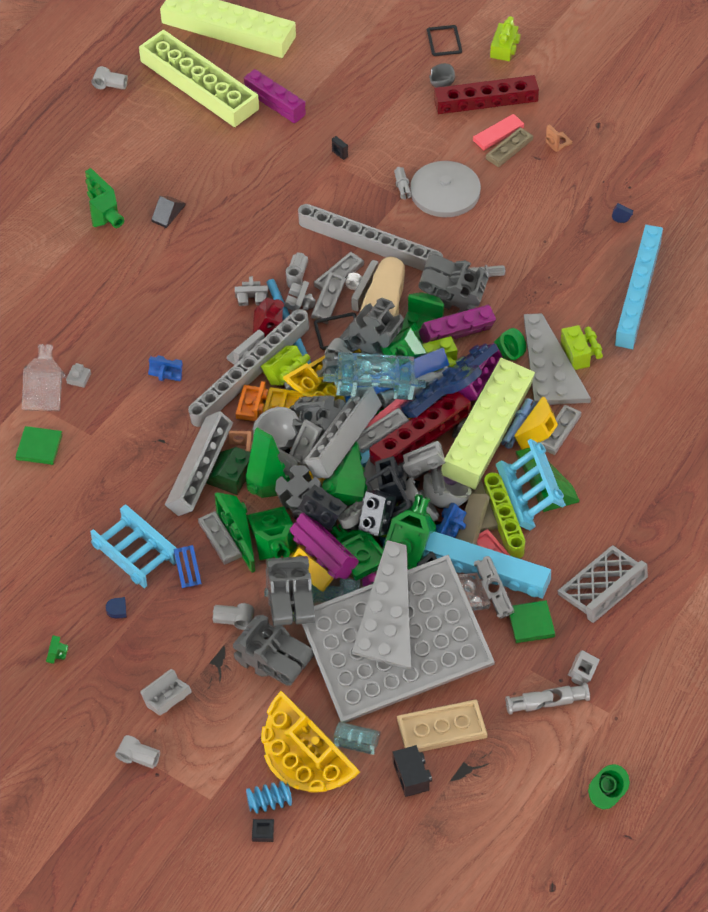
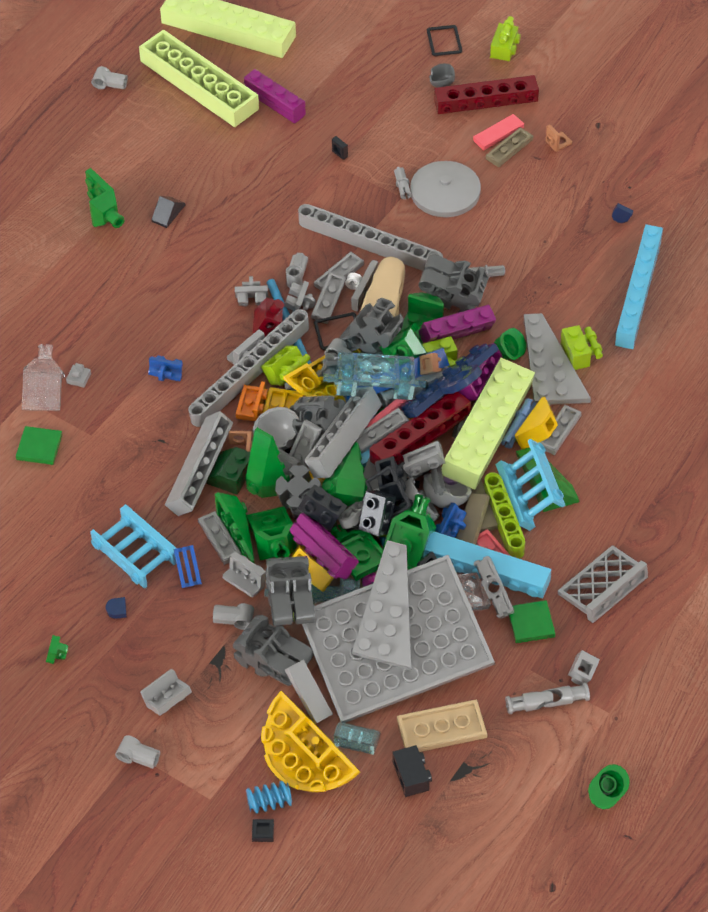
none -> light grey bracket [223,551,266,597]
none -> light grey tile [285,659,333,724]
none -> nougat tile [419,353,442,375]

